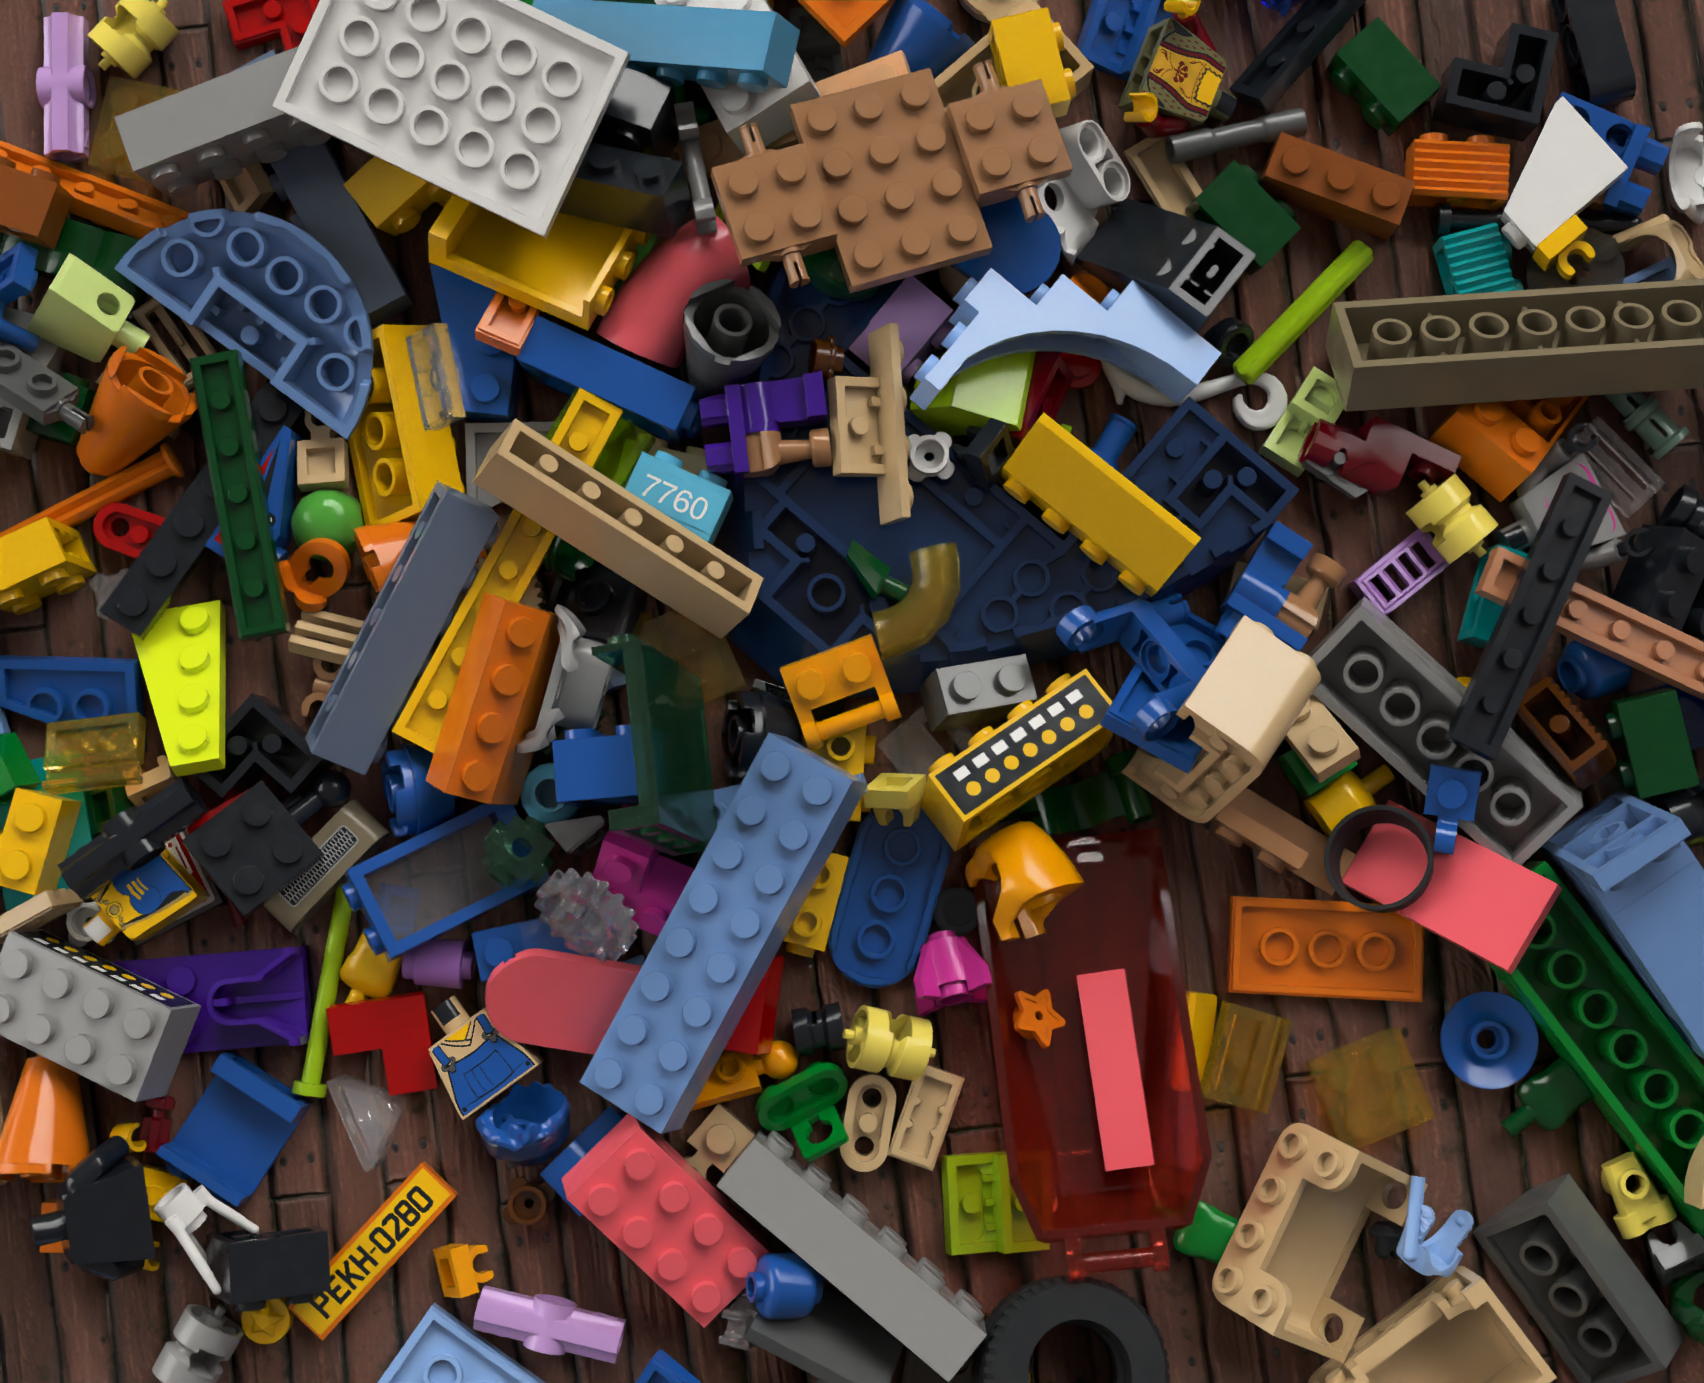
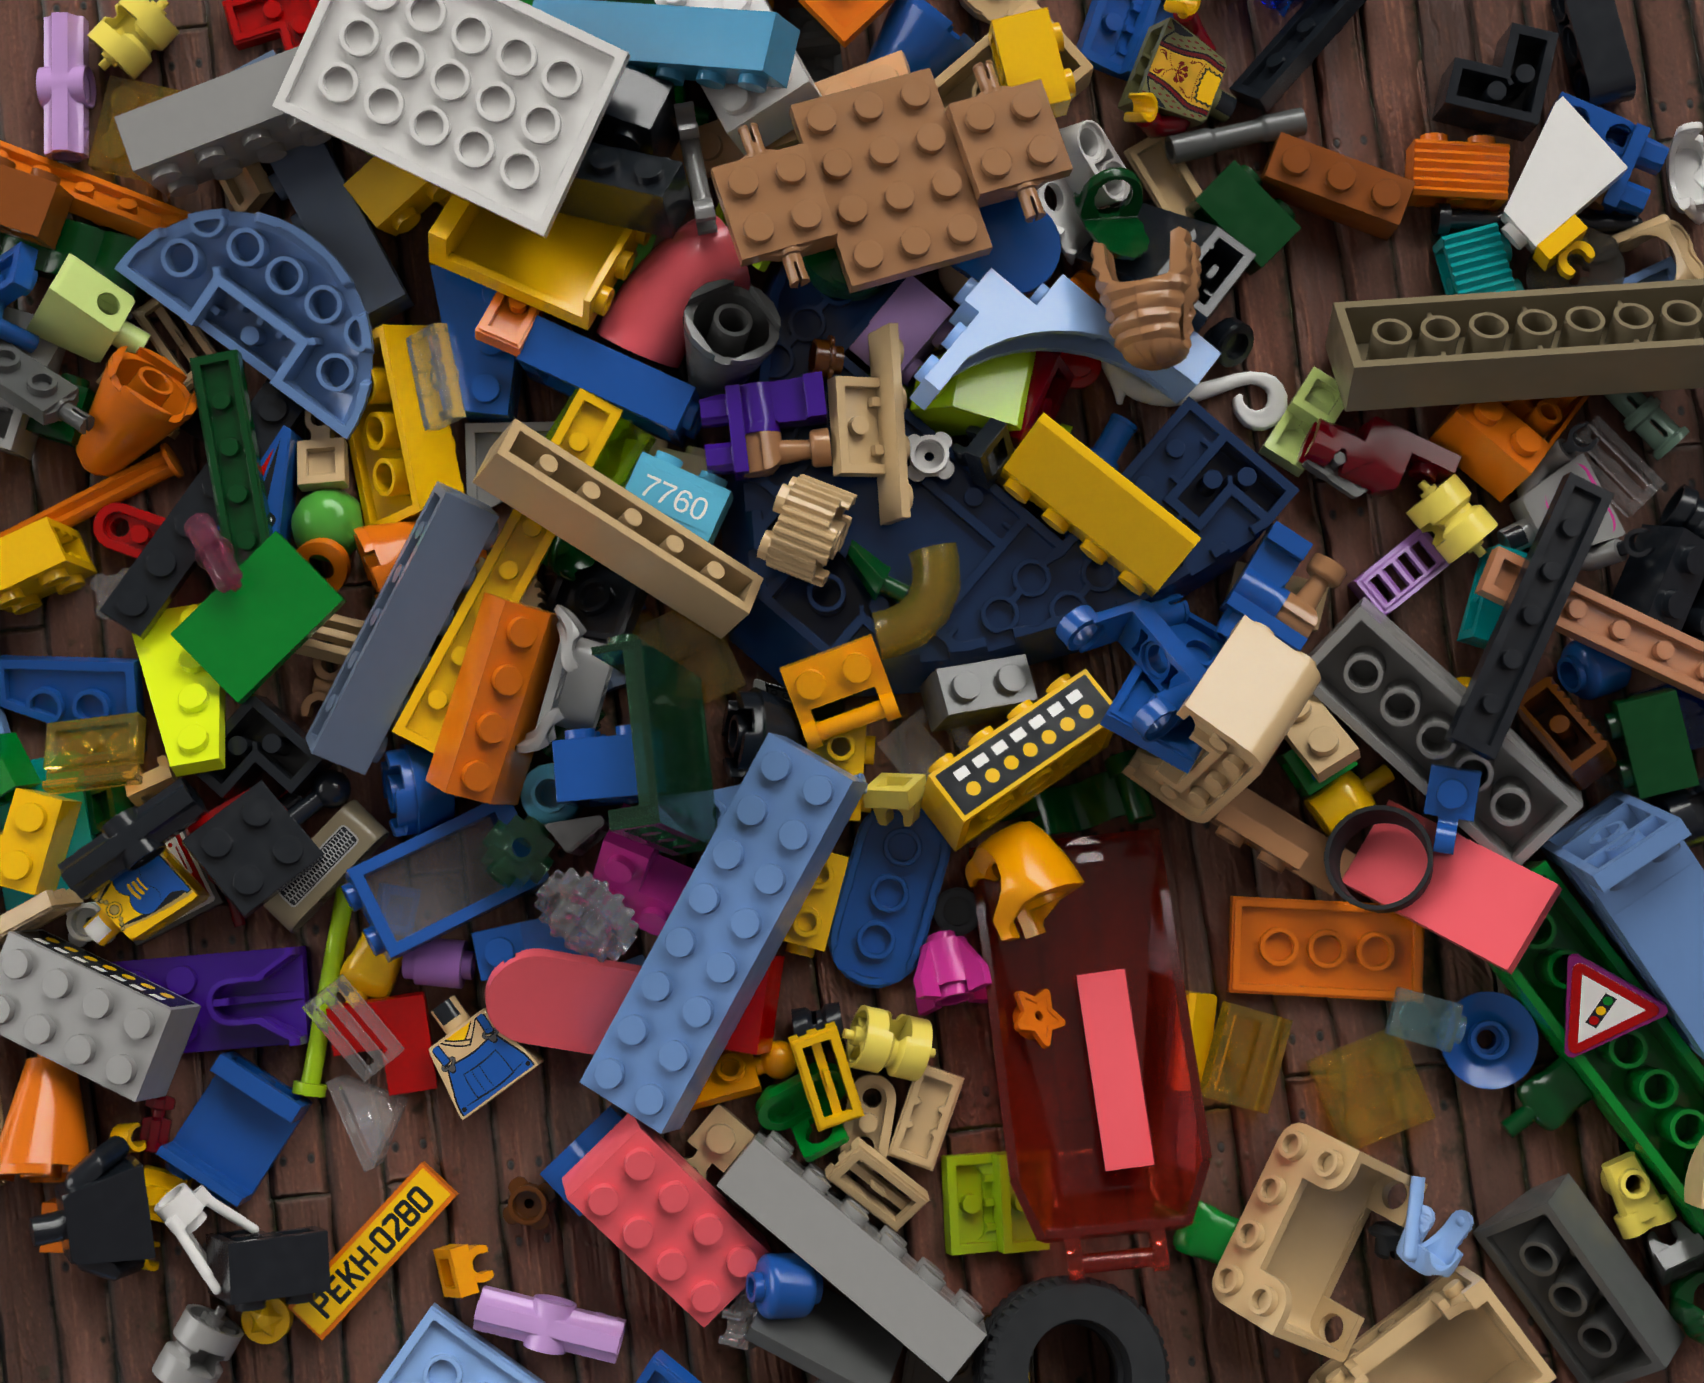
blue hair [475,1080,571,1167] -> none
lime axle [1233,240,1373,385] -> none
dark green brick [1327,17,1441,137] -> none
none -> green tile [171,531,347,704]
none -> clear pink axle [184,513,243,593]
none -> clear tile [302,974,404,1082]
none -> tan brick [757,474,857,587]
none -> yellow tile [788,1021,865,1132]
none -> tan tile [825,1137,930,1232]
none -> dark green piece [1073,167,1150,261]
none -> medium nougat hair [1091,226,1202,371]
none -> clear light blue bracket [1384,986,1467,1053]
none -> piece [1564,953,1668,1058]

